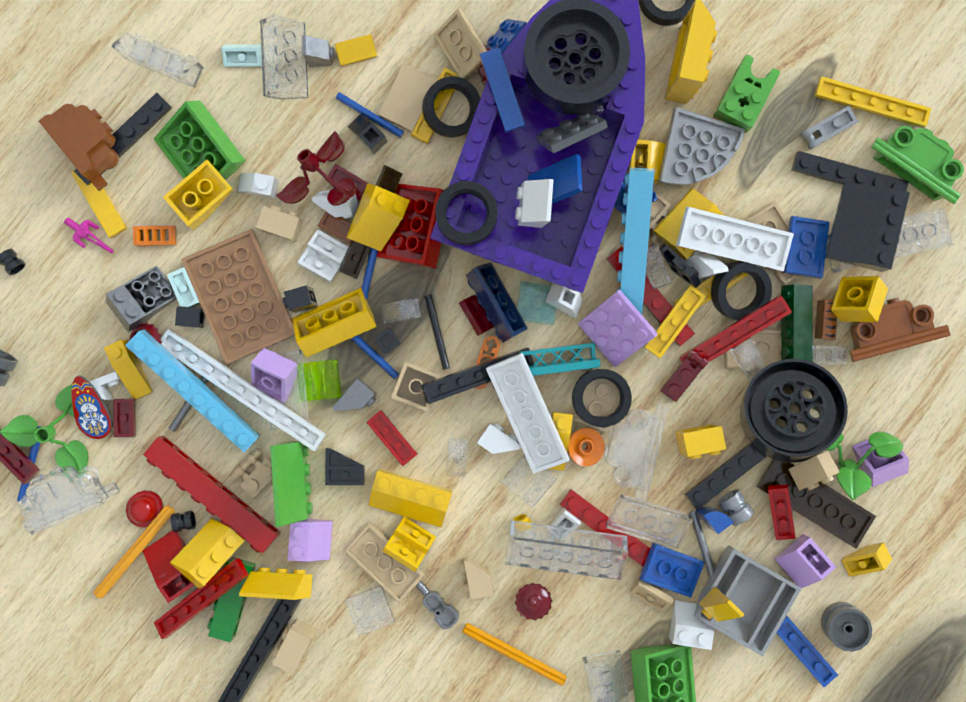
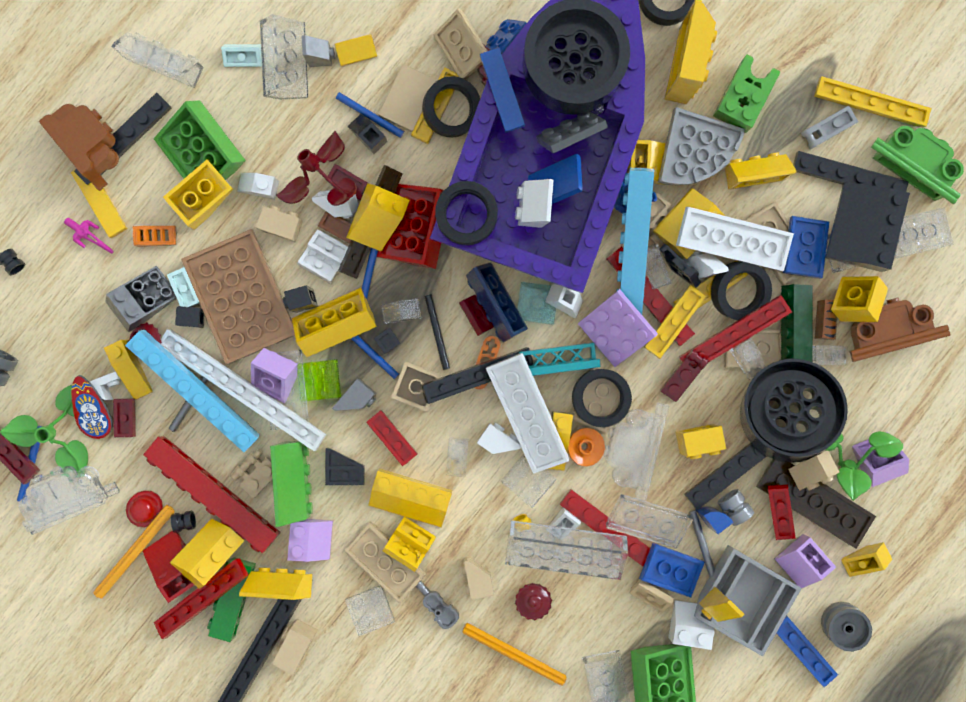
none -> yellow slope [725,152,796,190]

